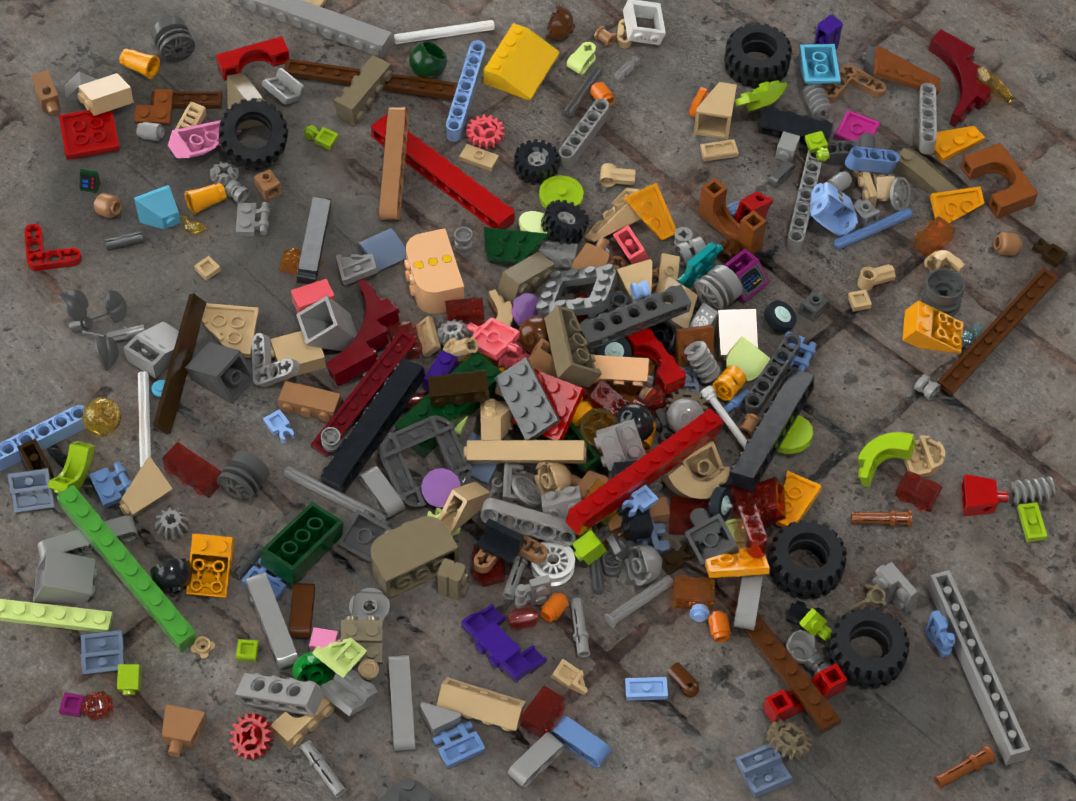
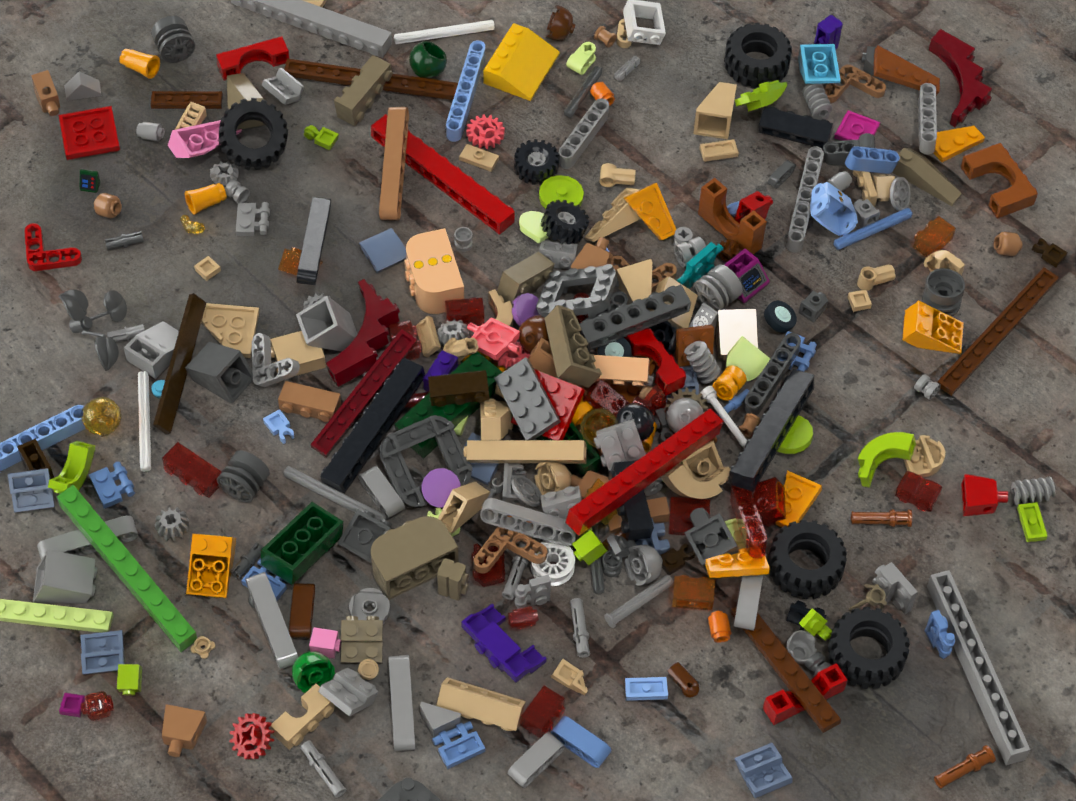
tan brick [77,73,134,116] -> none
tan slope [119,457,172,517] -> none
dark orange plate [134,89,174,125] -> none
medium azure slope [134,185,181,229] -> none
black cylinder [150,558,192,594] -> none
light grey brick [235,673,324,716] -> none
lime tile [236,639,259,662] -> none
medium nougat brick [254,169,282,202] -> none
coral brick [291,279,335,313] -> none
yellowish green wing [312,638,367,678] -> none
light grey wheel [321,427,341,452] -> none
light grey wing [336,254,379,285] -> none
black panel [477,519,524,564] -> none
dark green wing [484,227,549,266] -> none
orange brick [540,593,569,623] -> none
coral brick [613,225,650,265] -> none
light blue plate [622,485,659,517] -> none
light blue wheel [630,280,651,301] -> none
tan plate [657,253,680,285] -> none
orange plate [689,87,709,118] -> none
light blue plate [689,604,710,622] -> none
black wheel [709,487,732,521] -> none
dark tan gear [766,719,812,760] -> none
light grey brick [775,131,800,162] -> none
lime plate [805,131,830,162] -> none
light orange wing [929,186,984,230] -> none
clear light blue arm [962,323,982,343] -> none
clear yellow wing [977,66,1014,103] -> none

